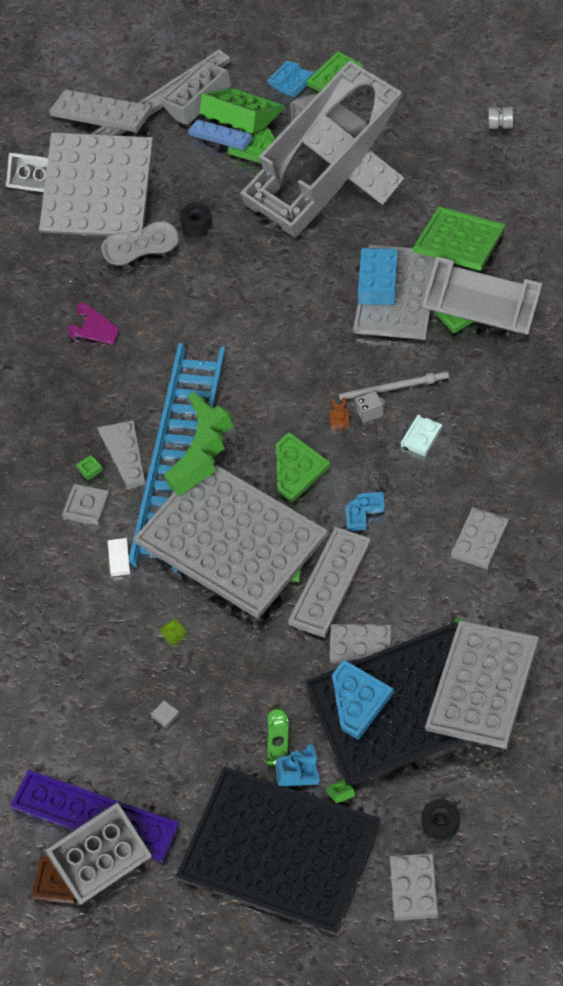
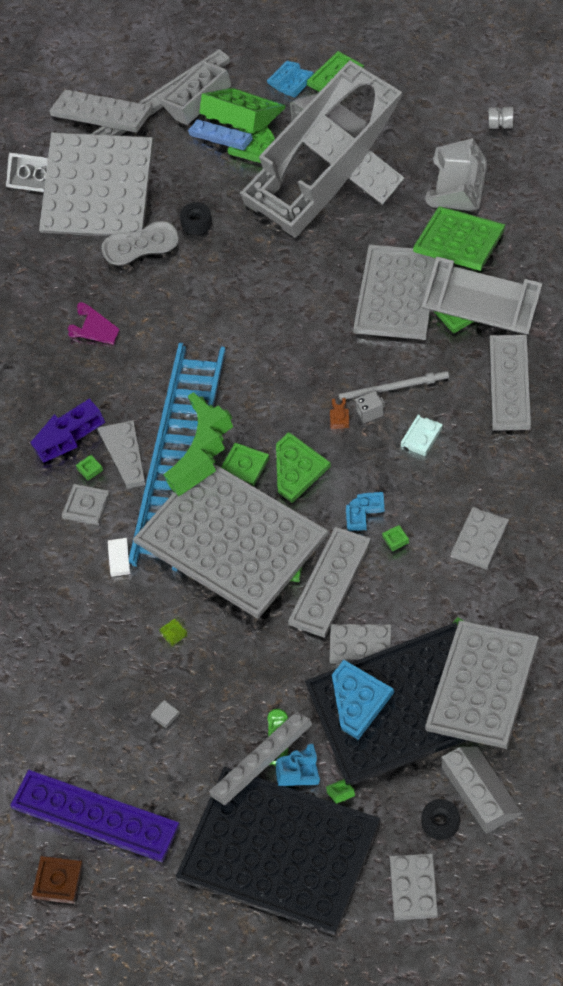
light grey slope [43,802,152,905] -> none
dark azure brick [358,248,398,305] -> none
none -> dark purple brick [30,398,105,463]
none -> light grey plate [209,711,312,805]
none -> bright green plate [221,443,269,487]
none -> bright green plate [382,525,409,552]
none -> light grey windscreen [425,138,487,211]
none -> light grey slope [442,747,522,834]
none -> light grey plate [490,335,531,430]

